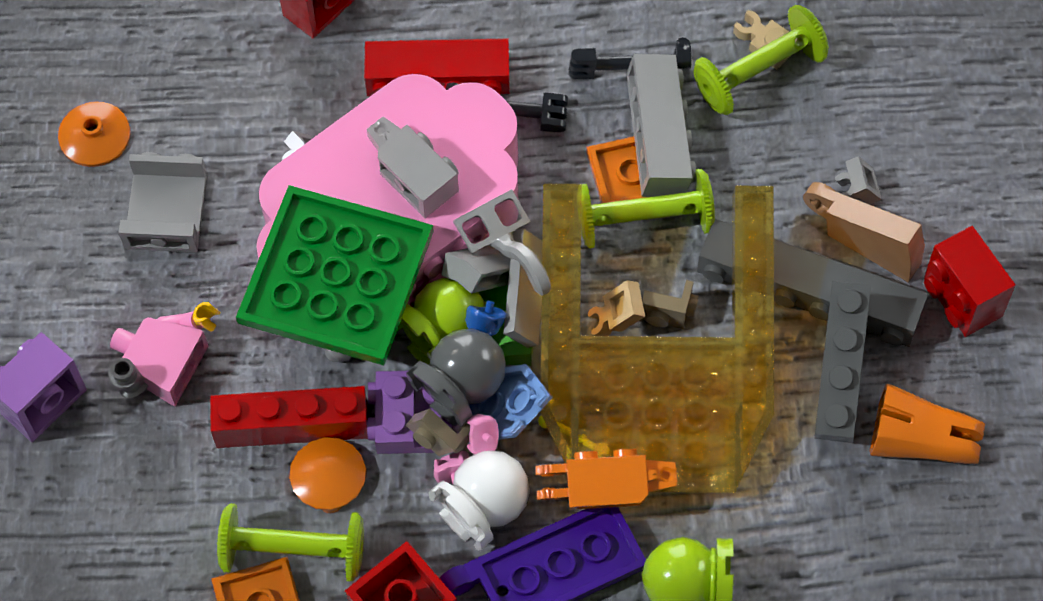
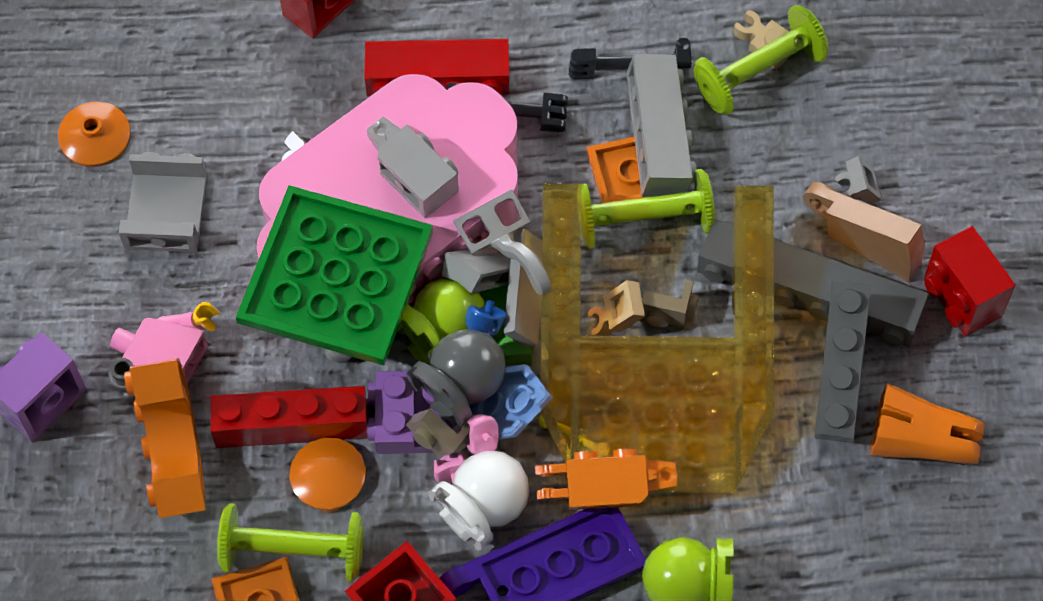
none -> orange brick [124,358,206,518]

